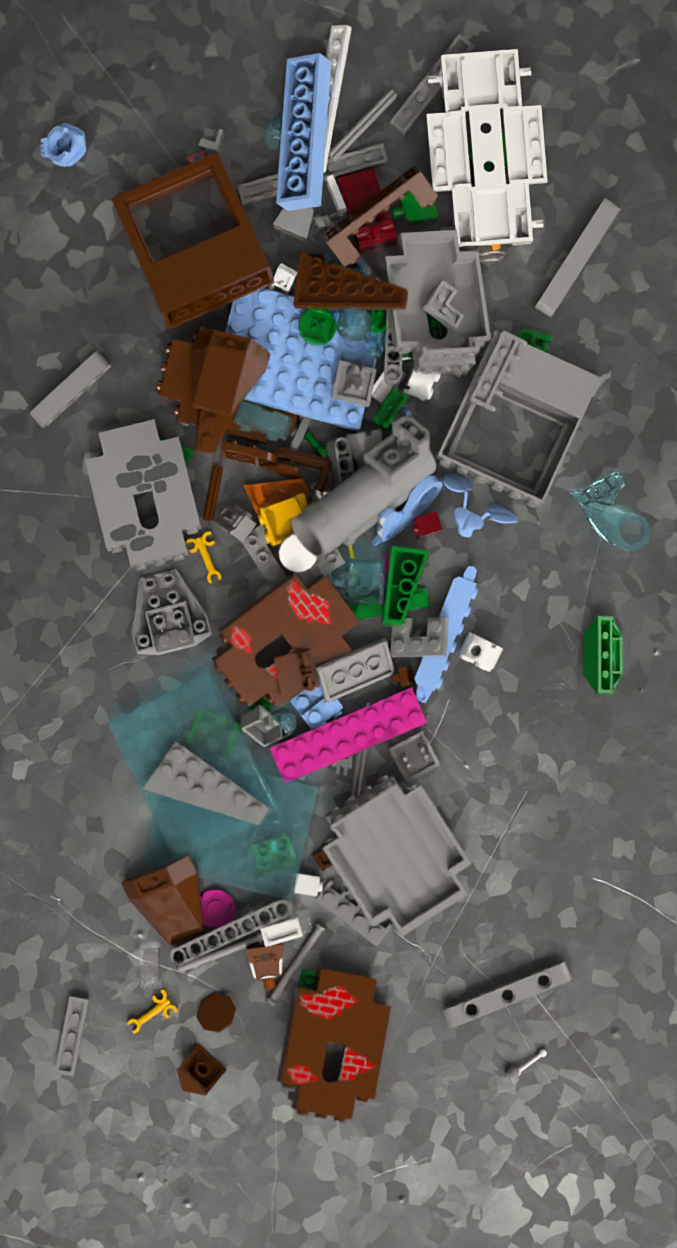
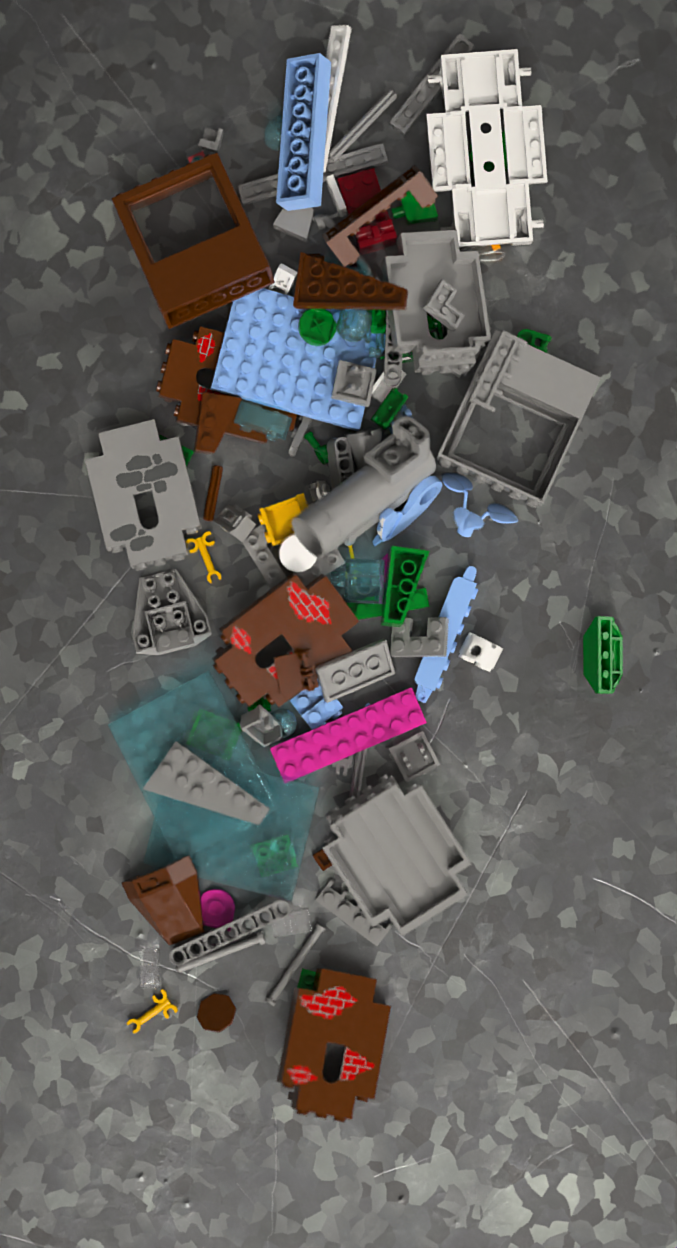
light grey beam [30,351,111,428] -> none
light blue helmet [40,122,86,167] -> none
light grey plate [55,995,89,1076] -> none
reddish brown slope [177,1044,226,1096] -> none
reddish brown wedge [191,330,271,416] -> none
reddish brown plate [221,440,331,493] -> none
orange wing [243,478,311,516] -> none
torso [246,943,283,989] -> none
white tile [260,917,303,947] -> none
white brick [294,872,323,896] -> none
reddish brown tile [391,666,415,687] -> none
white brick [403,365,441,402] -> none
dark red brick [411,511,442,540] -> none
light grey beam [442,961,572,1028] -> none
hinge [504,1049,547,1085] -> none
light grey beam [535,198,621,318] -> none
clear light blue animal [569,472,651,552] -> none

